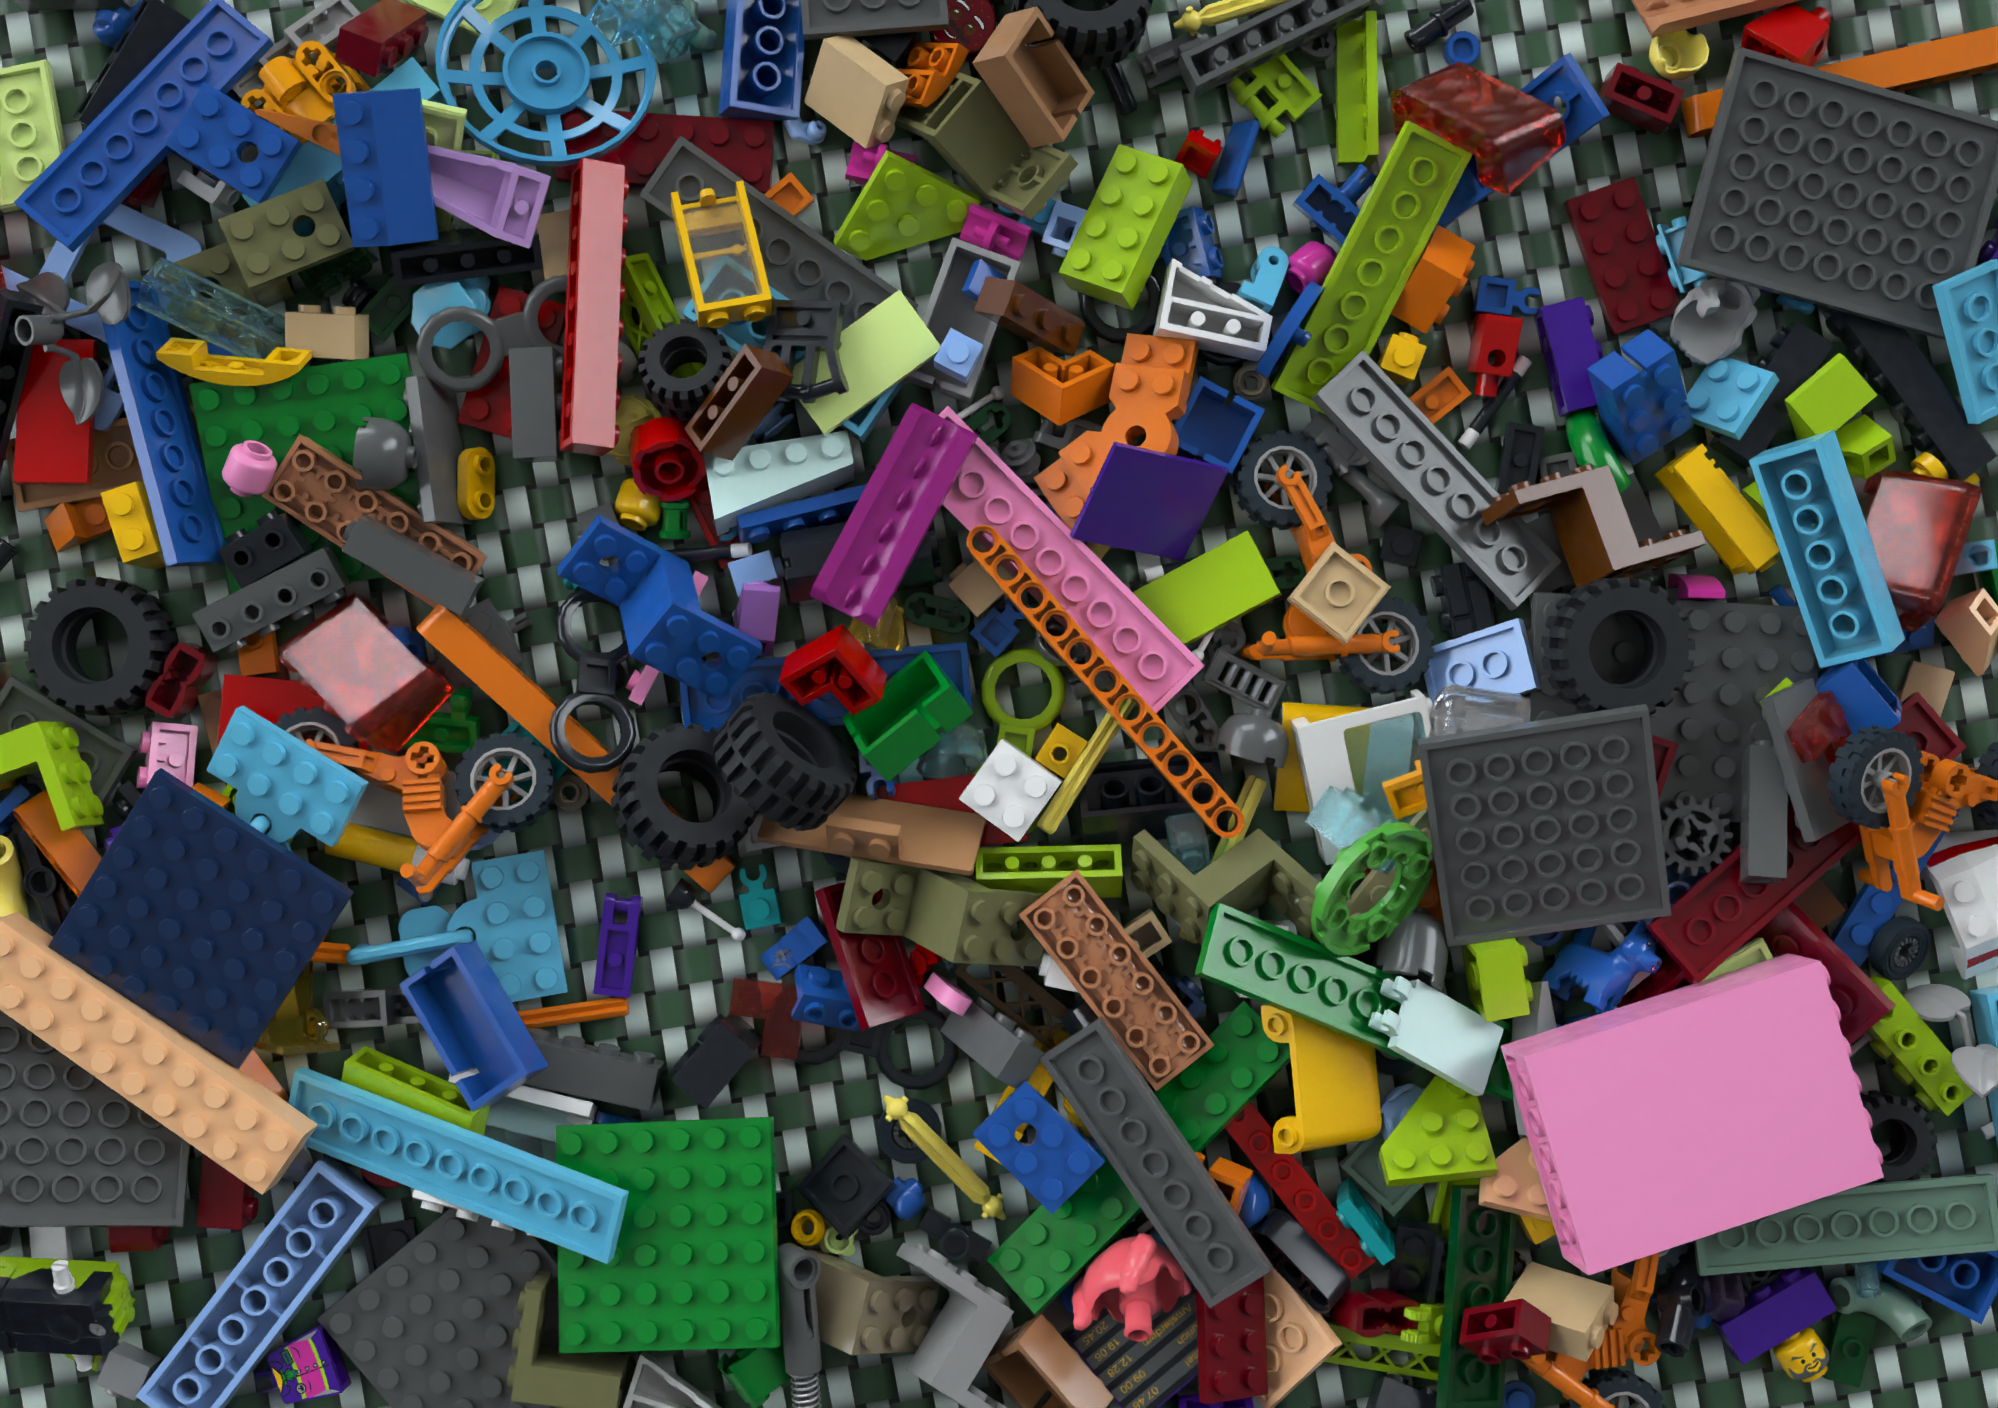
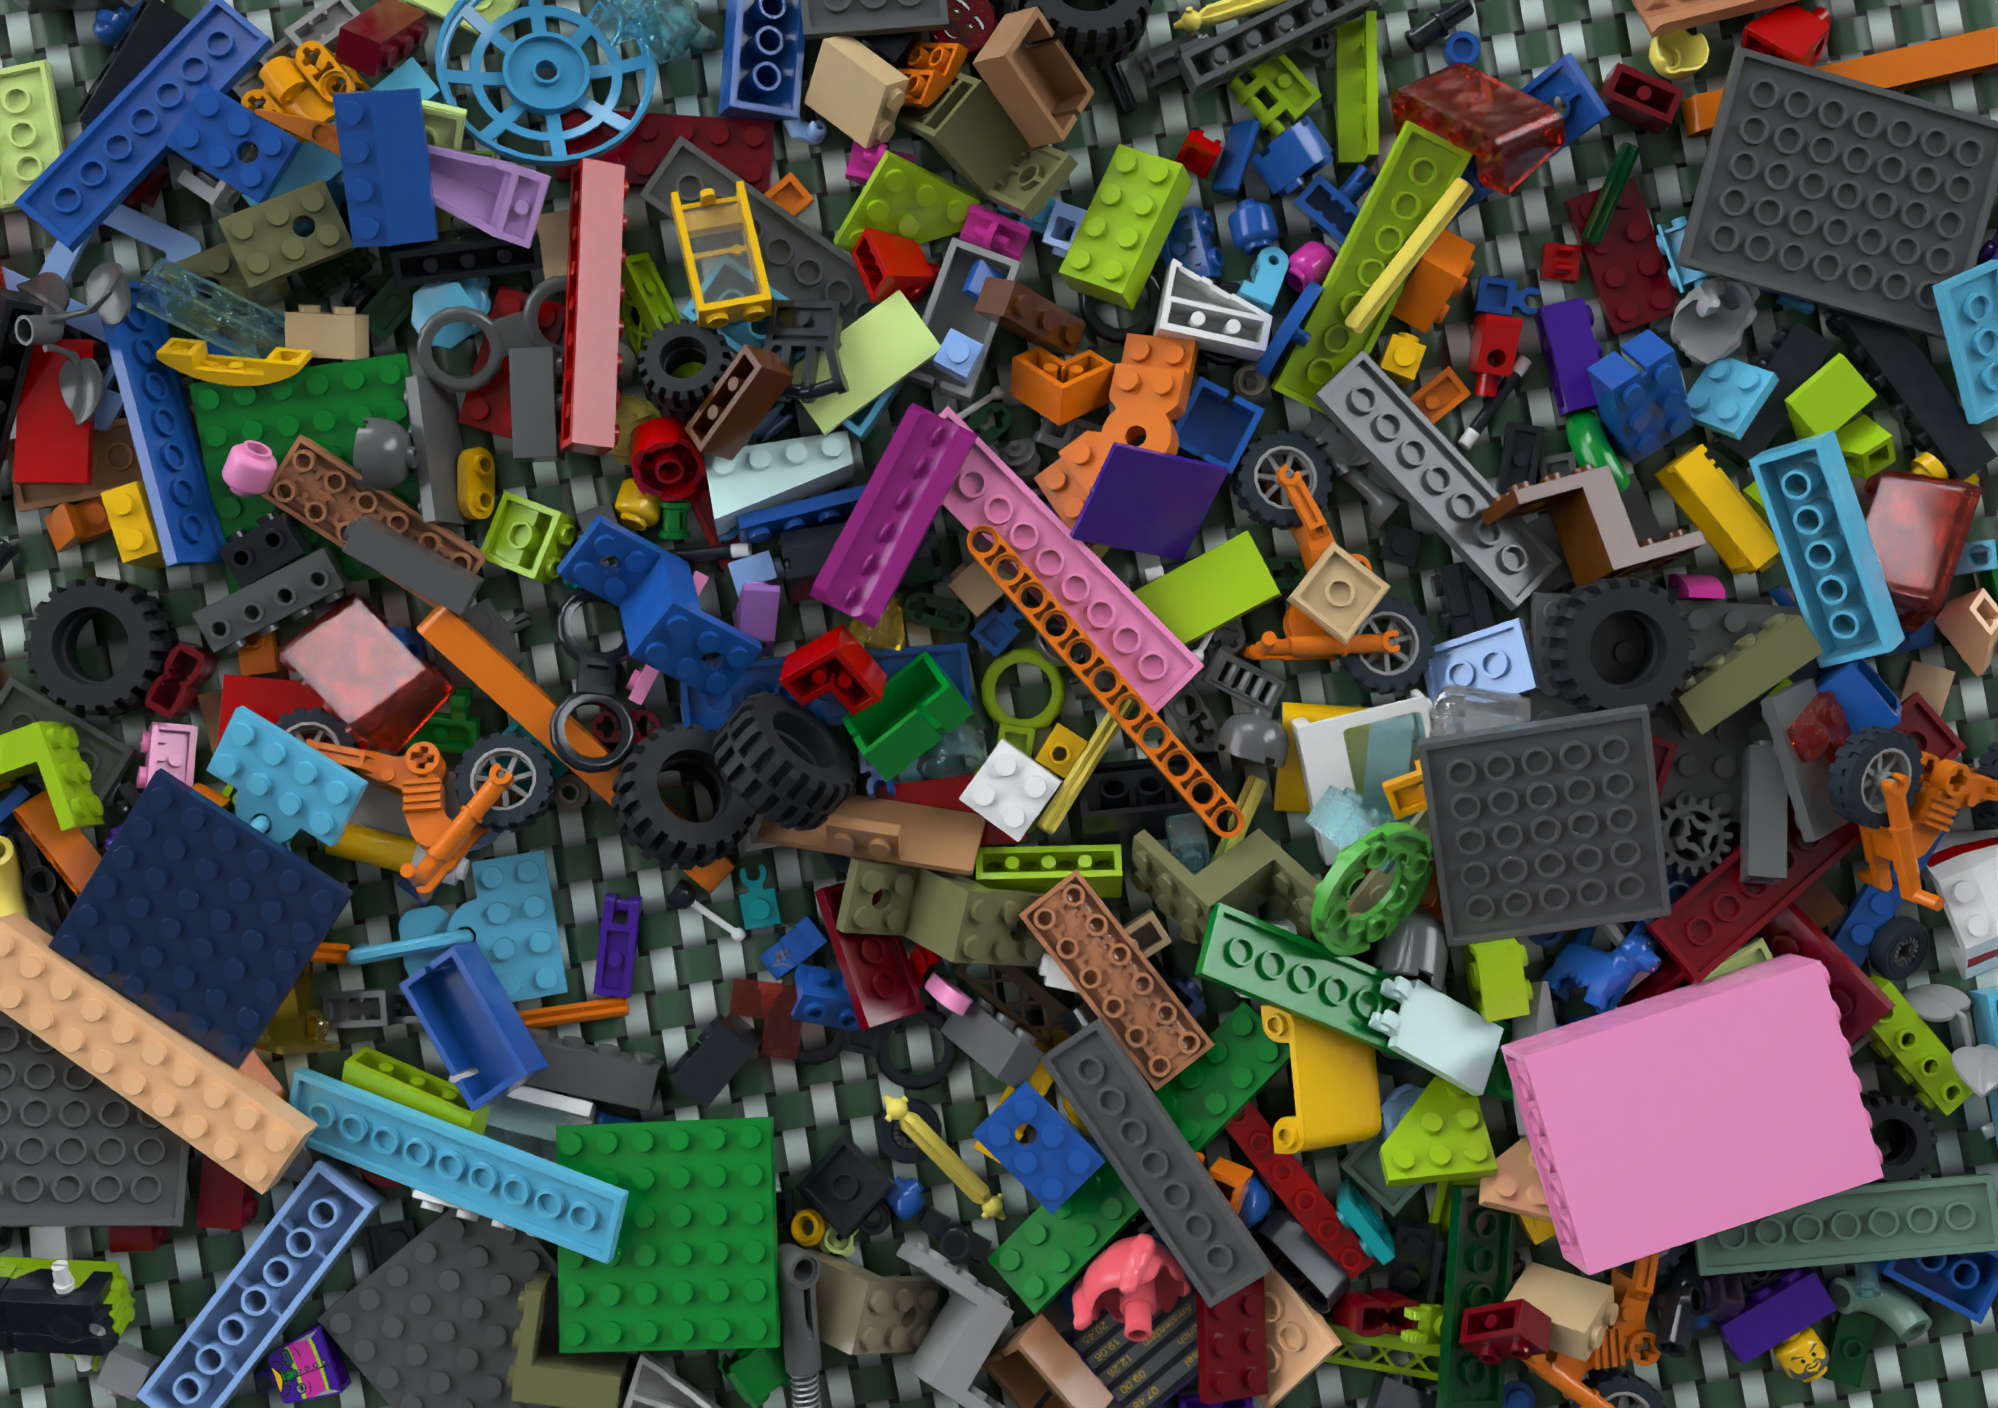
none -> lime plate [481,490,577,586]
none -> dark red beam [591,710,662,743]
none -> red torso [851,227,941,303]
none -> blue head [1228,198,1279,256]
none -> blue brick [1249,115,1334,198]
none -> light yellow axle [1344,177,1474,334]
none -> red tile [1539,242,1581,284]
none -> dark green axle [1581,142,1640,246]
none -> olive brick [1670,613,1823,735]

